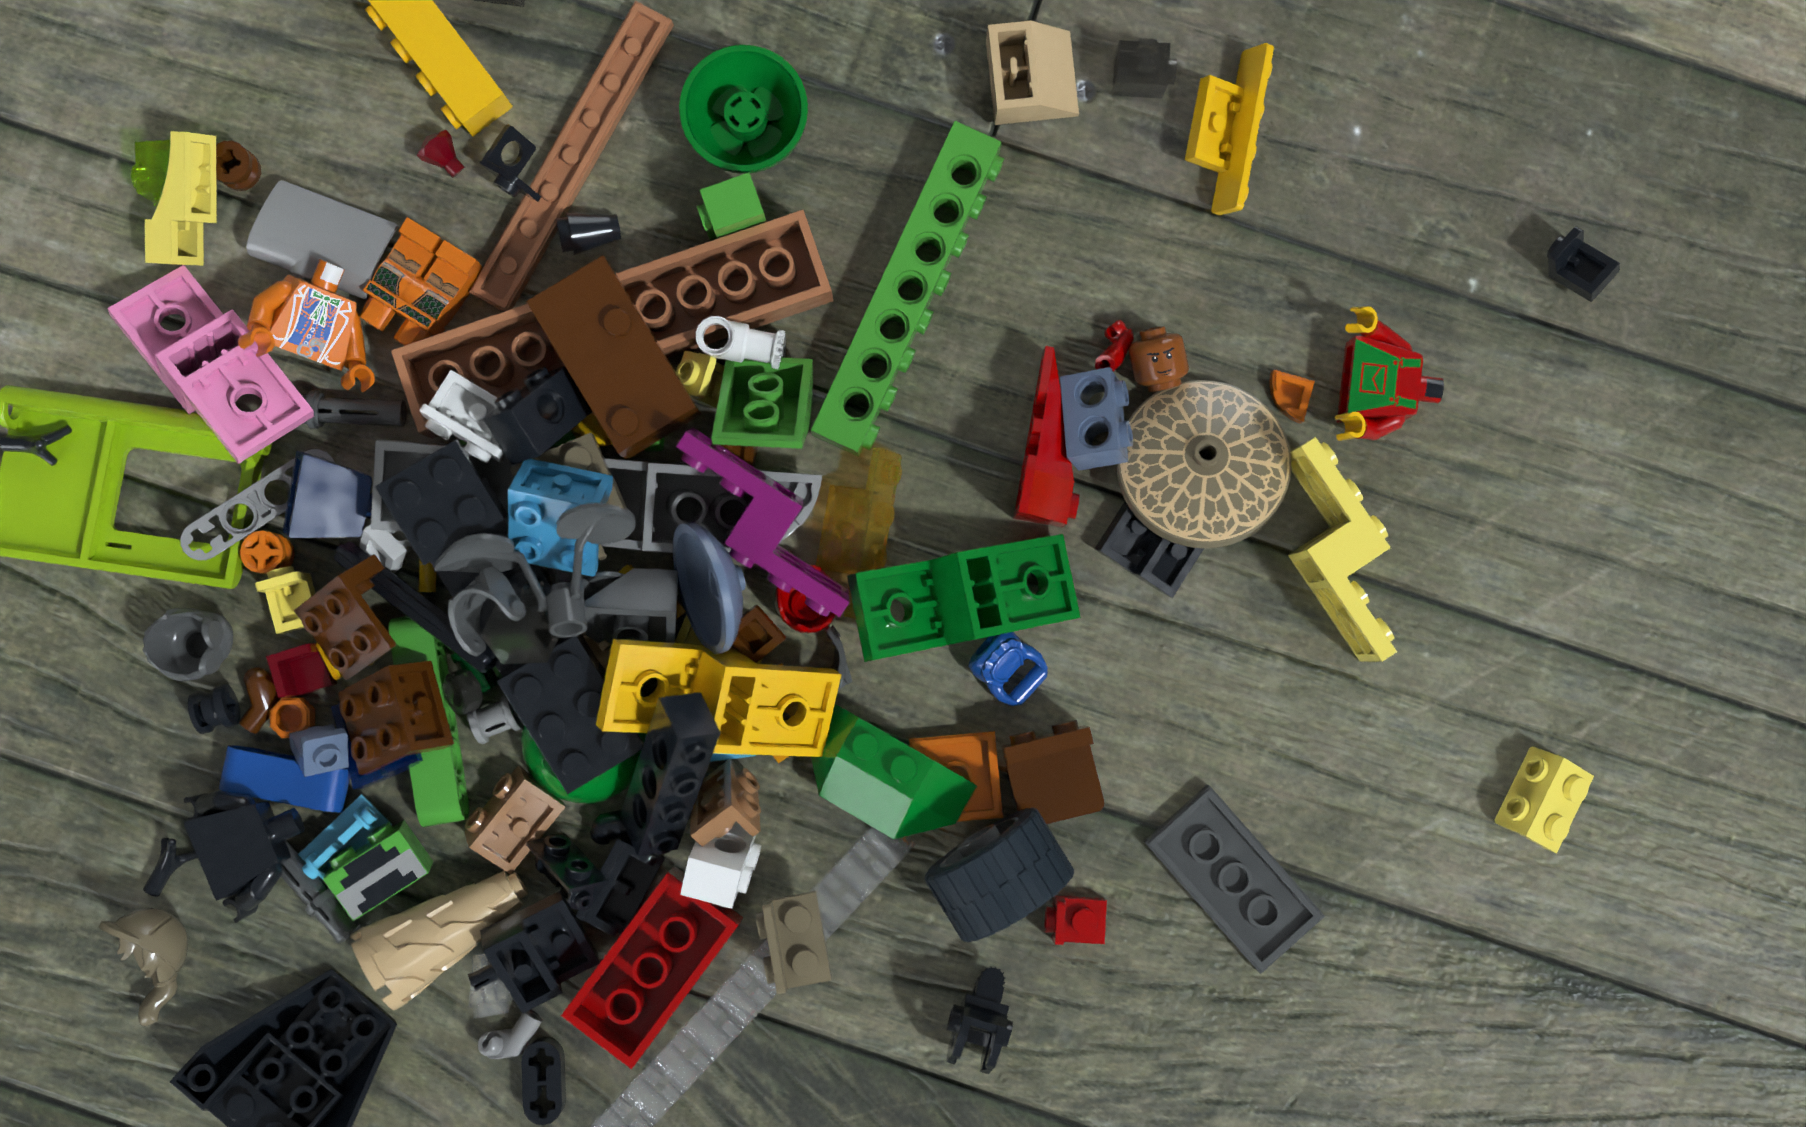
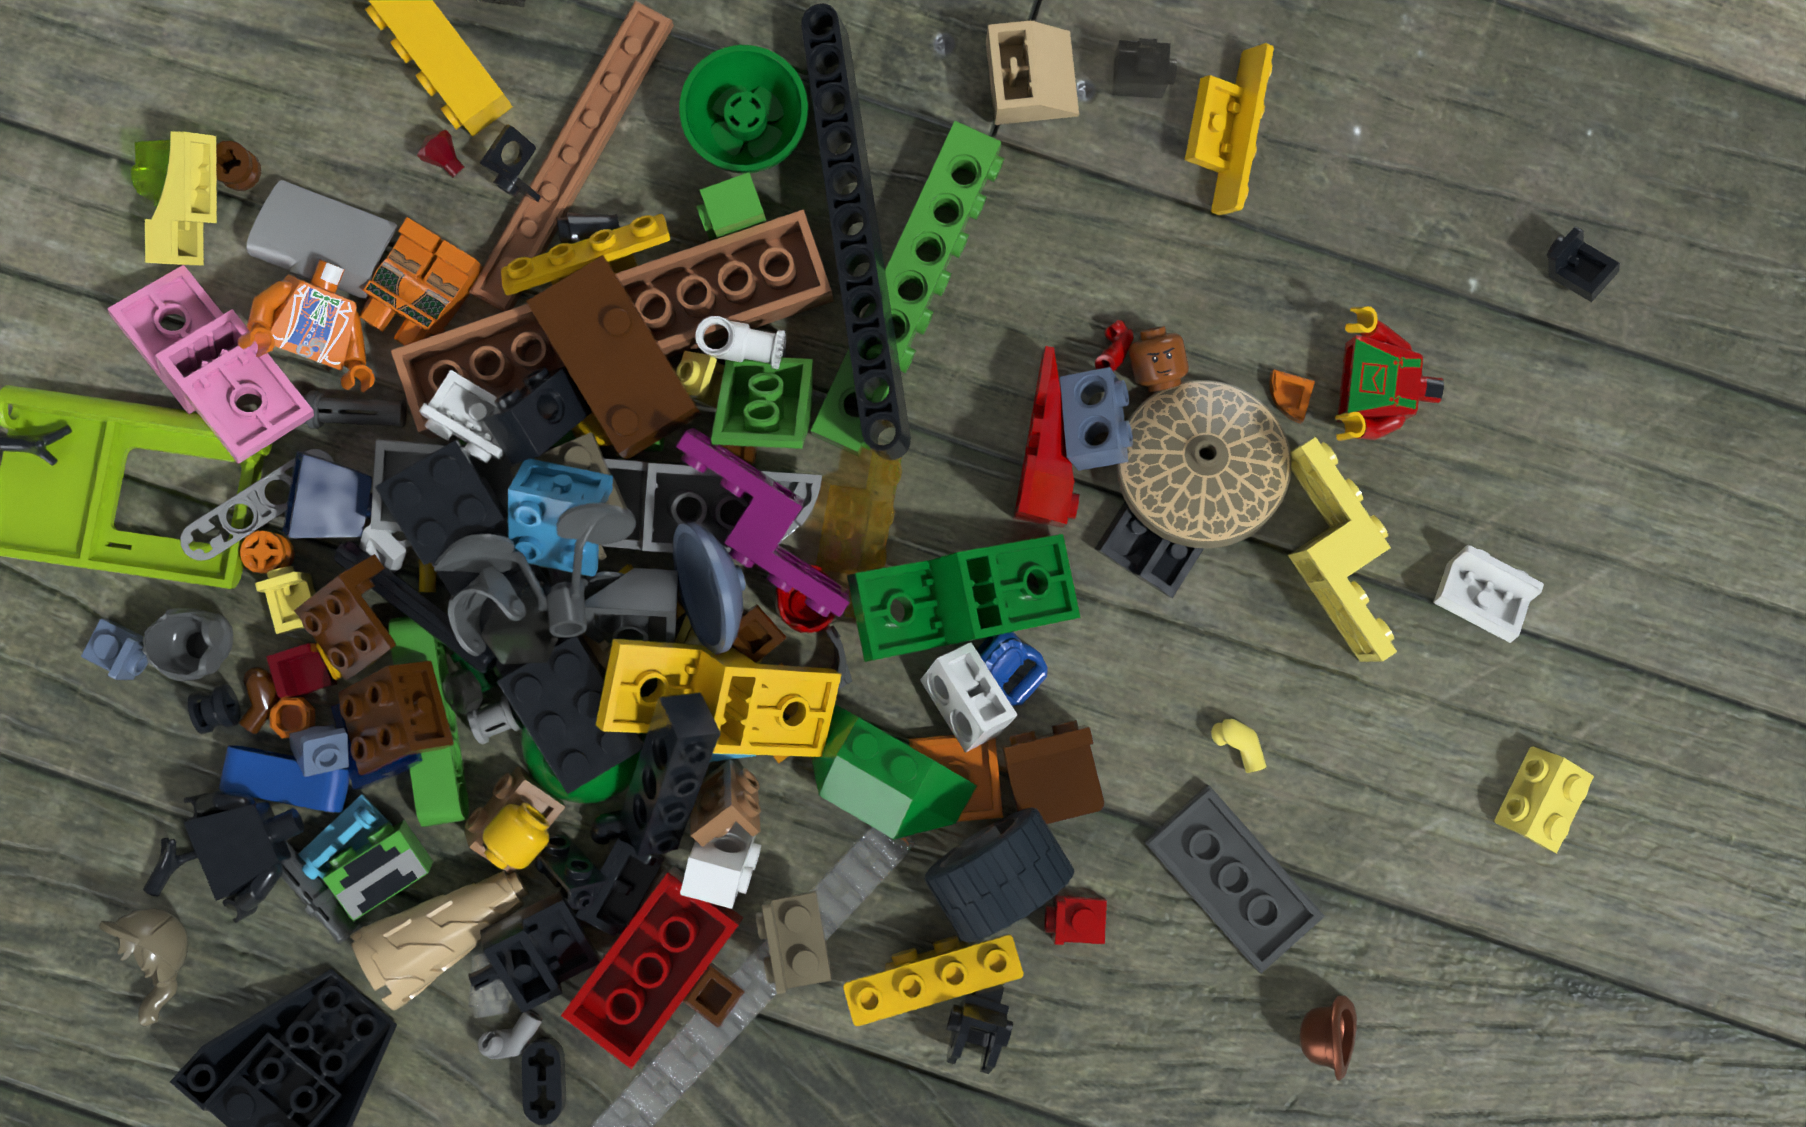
none -> sand blue bracket [81,618,148,680]
none -> yellow head [483,802,549,869]
none -> yellow bracket [501,214,671,296]
none -> reddish brown slope [683,962,745,1028]
none -> black beam [801,3,911,460]
none -> yellow bracket [843,934,1023,1026]
none -> white brick [920,642,1017,753]
none -> light yellow arm [1211,719,1267,773]
none -> copper hat [1300,995,1357,1081]
none -> white bracket [1433,545,1544,643]

